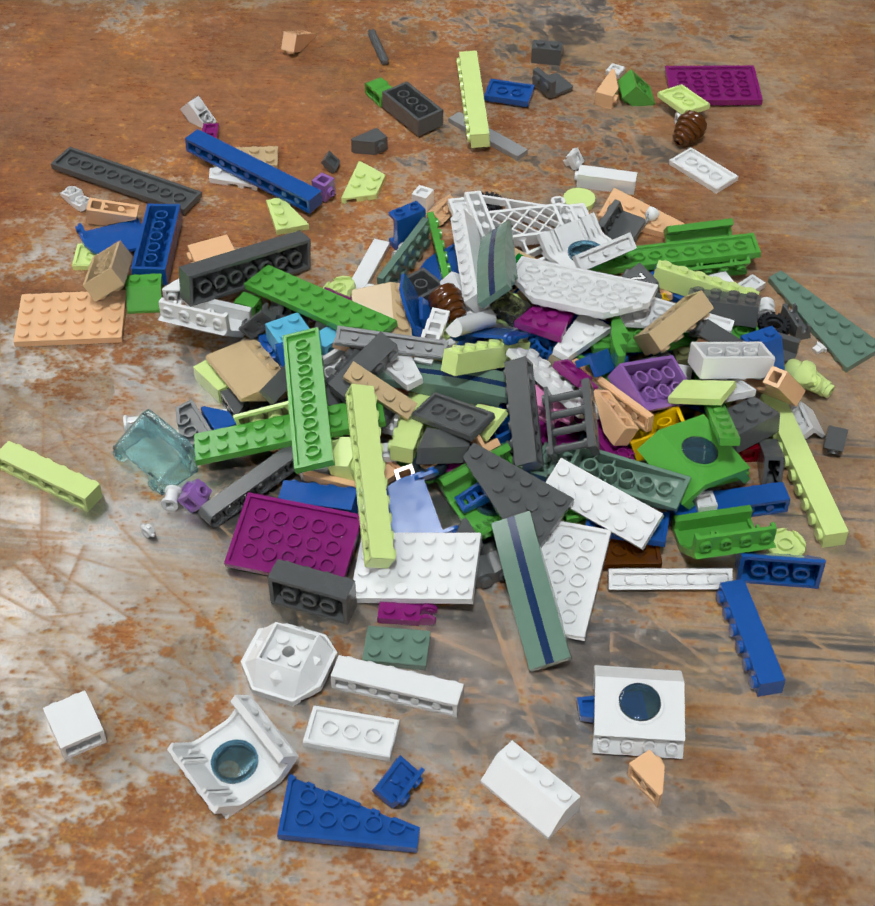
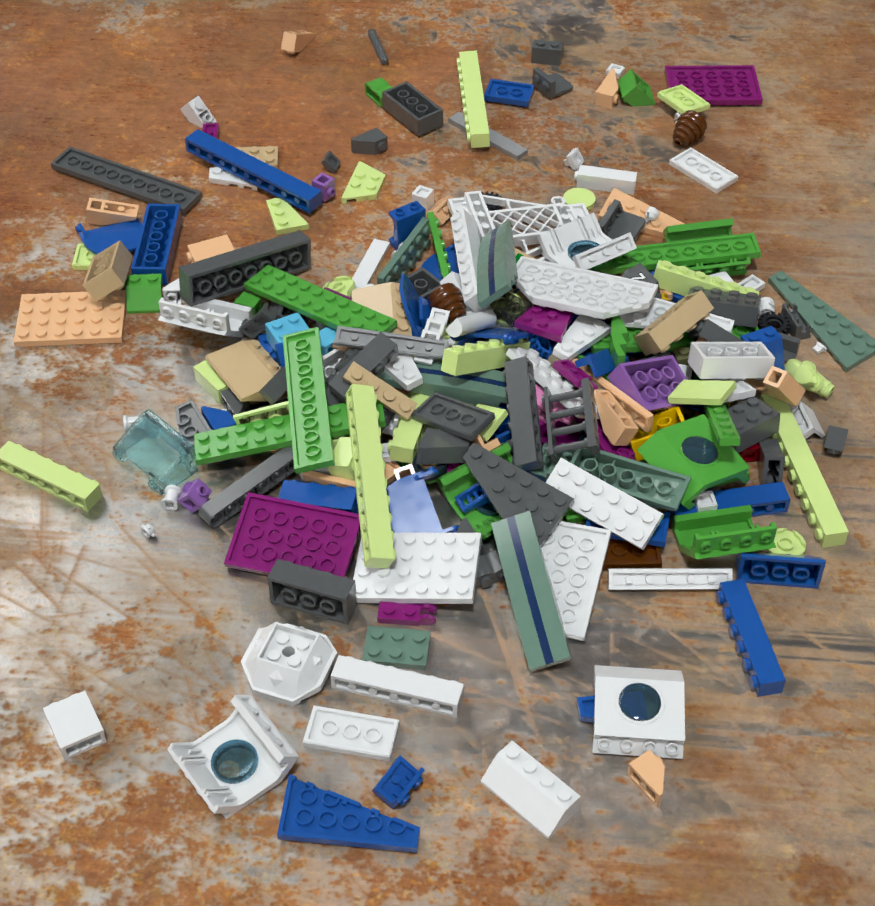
white slope [60,186,89,212] -> none

